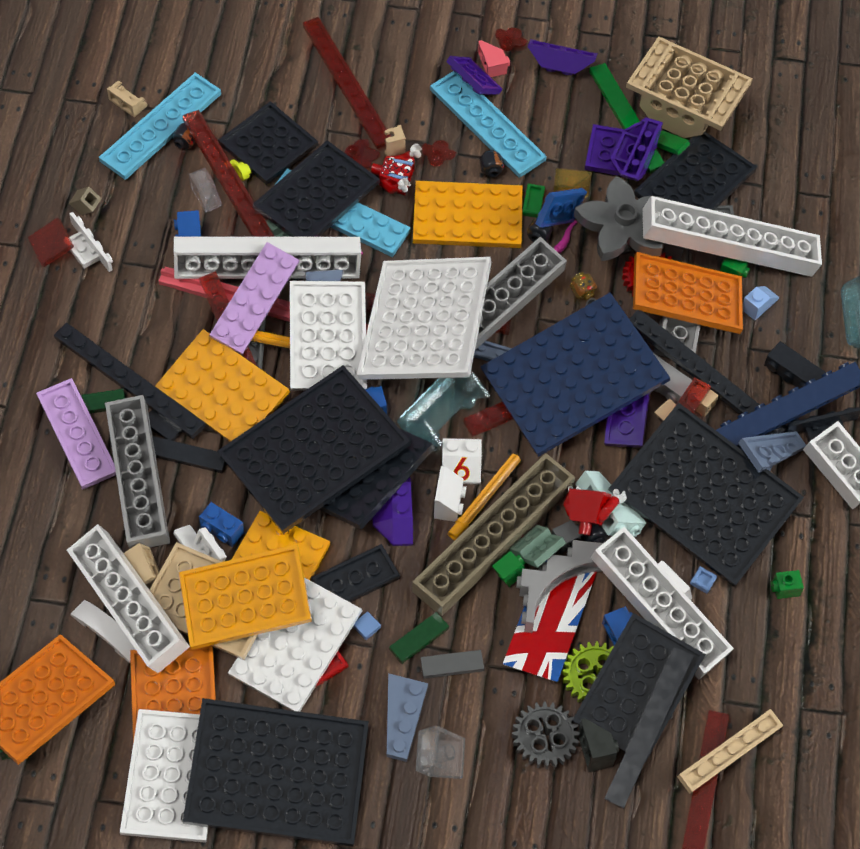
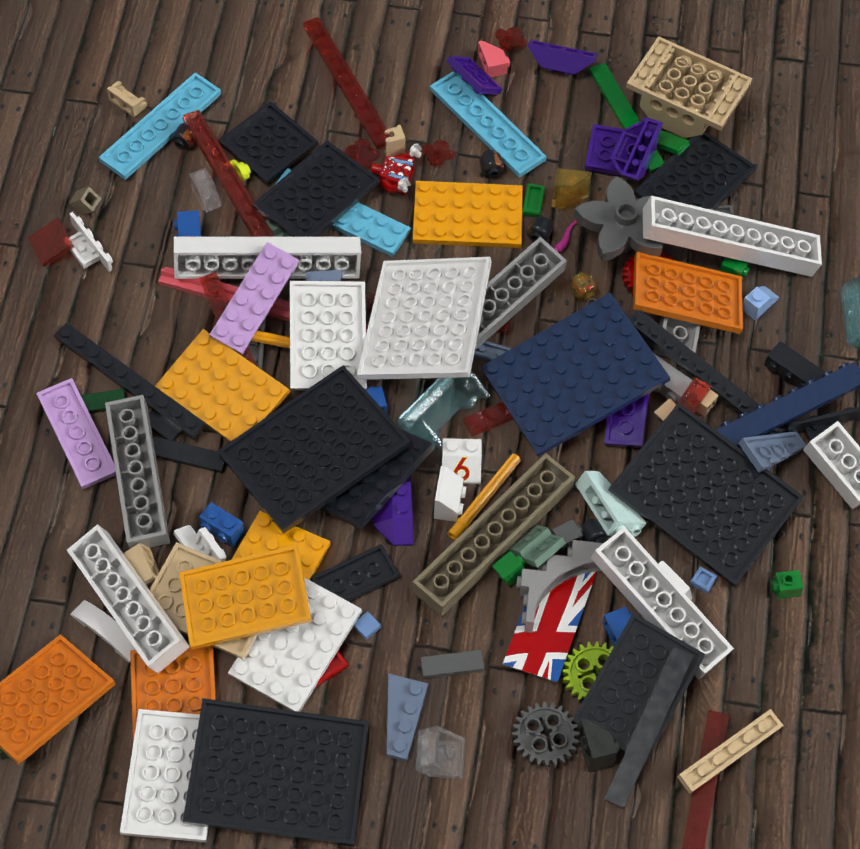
dark green tile [389,612,449,664] -> none
blue plate [535,188,587,228] -> none
red torso [563,485,626,536] -> none

